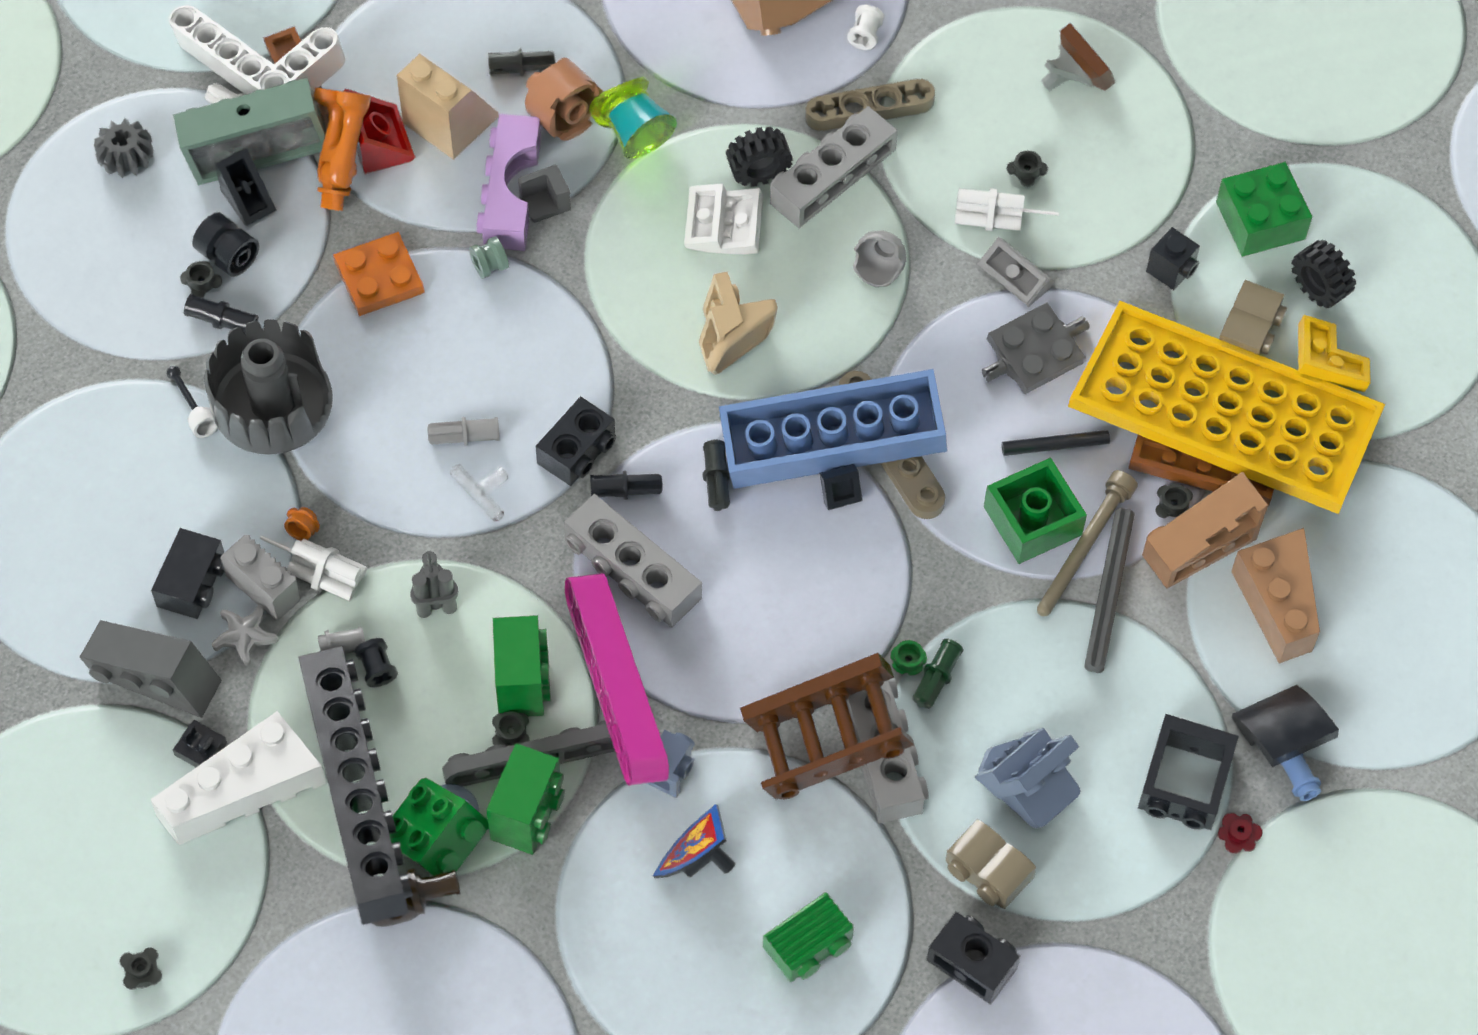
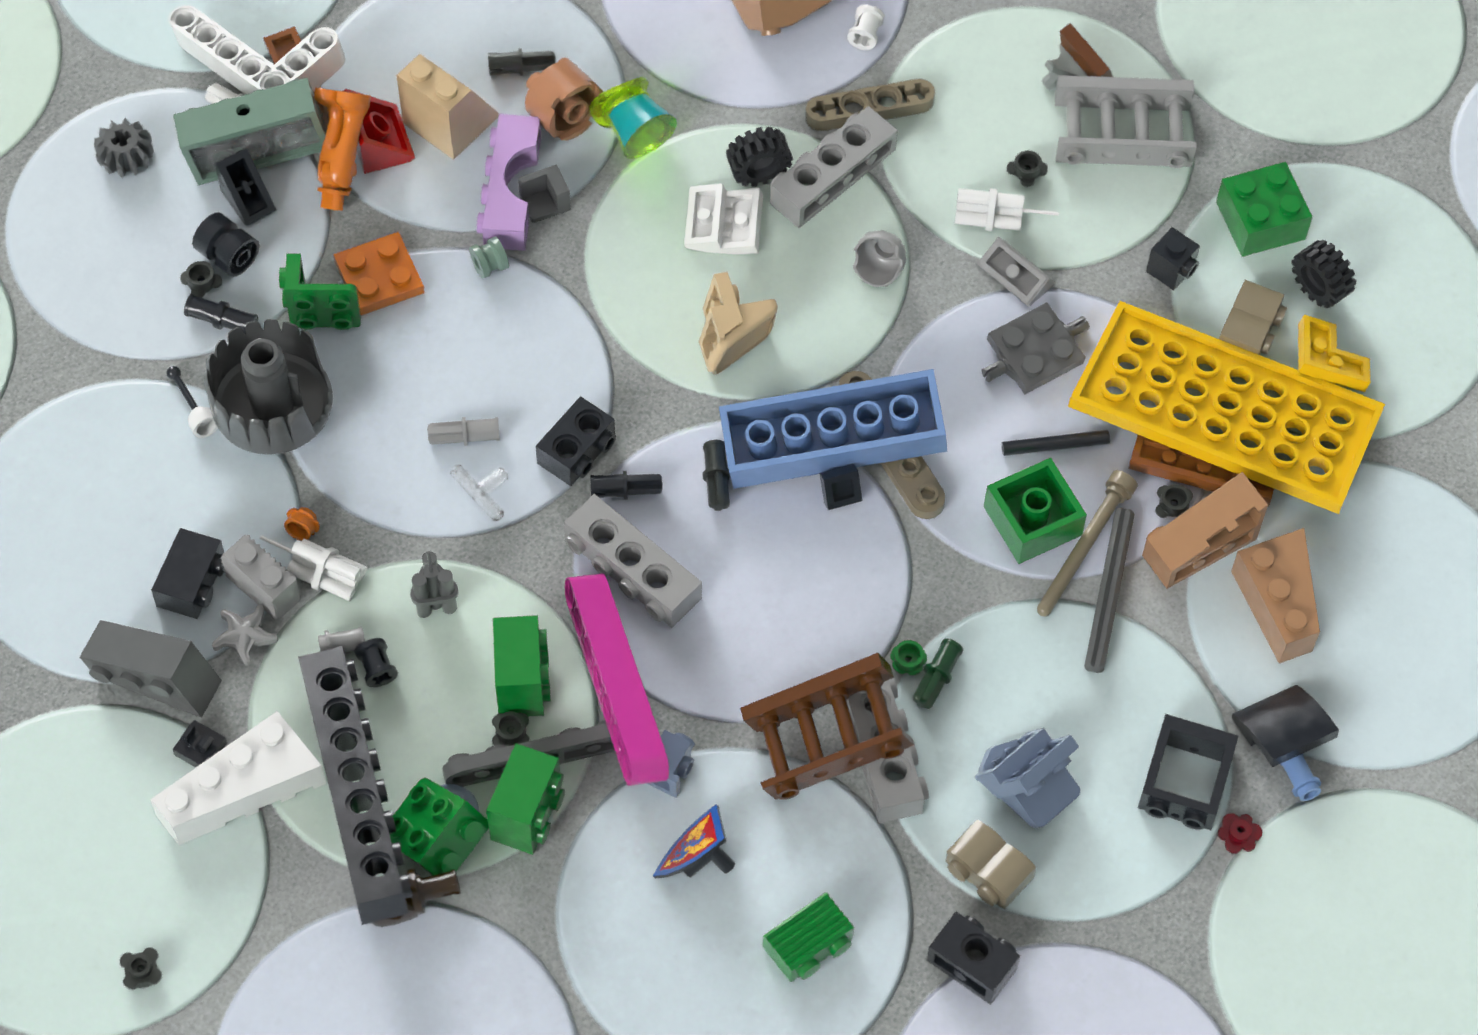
none -> green bracket [279,253,361,330]
none -> light grey fence [1055,75,1197,168]

